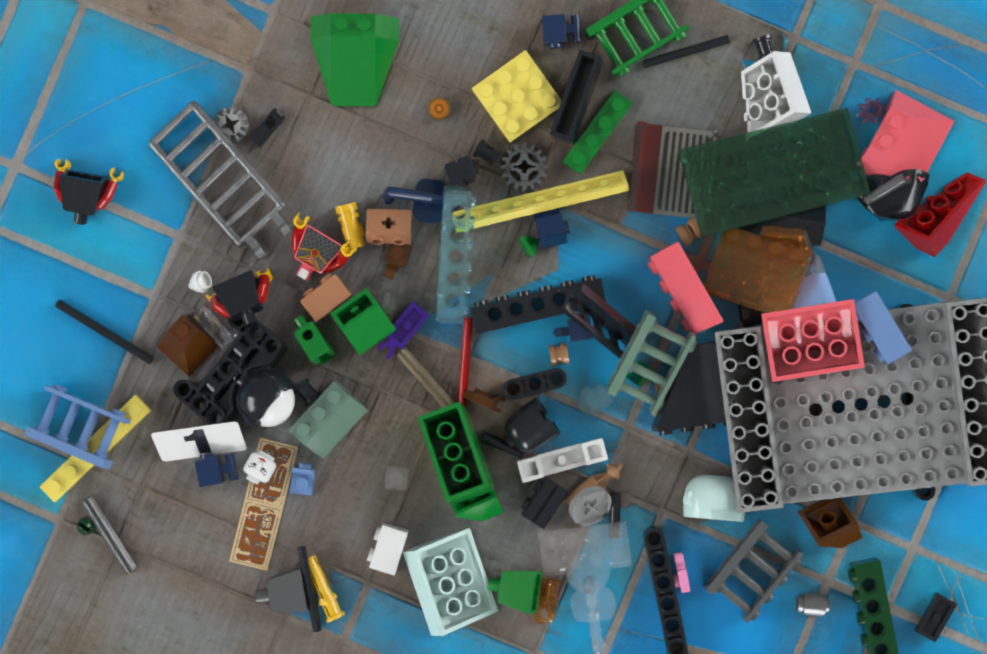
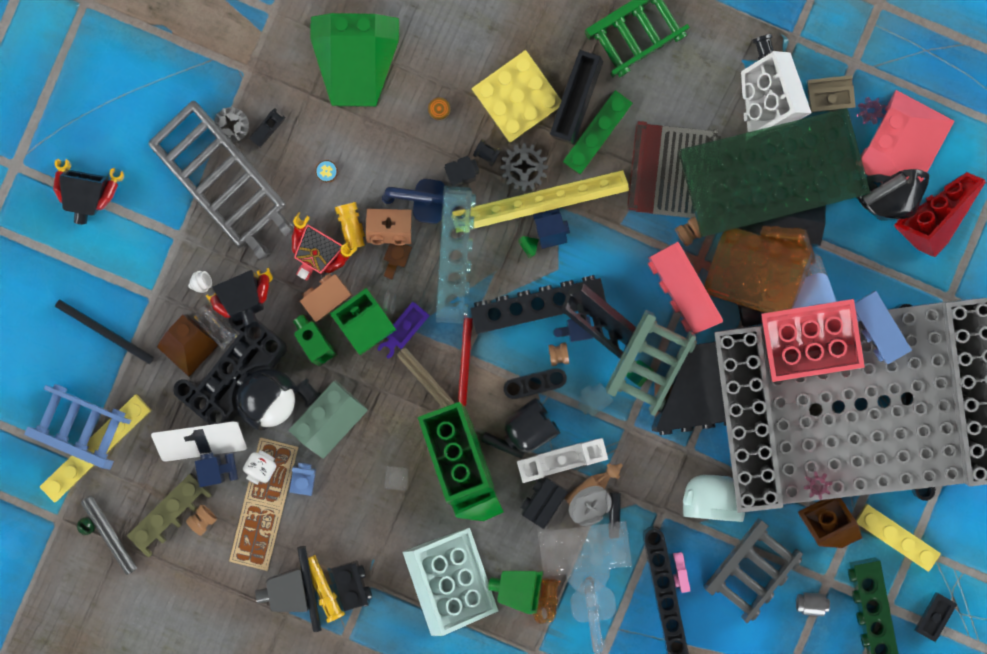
white brick [367,523,409,576] -> none
reddish brown plate [463,388,506,413] -> none
dark blue brick [542,14,582,49] -> none
black bar [642,35,730,68] -> none
none -> olive hinge [127,473,212,557]
none -> medium nougat wheel [186,505,217,536]
none -> tile [315,160,338,183]
none -> black bracket [331,560,372,611]
none -> clear pink gear [803,471,832,500]
none -> dark tan plate [807,75,856,113]
none -> light yellow plate [855,504,941,572]

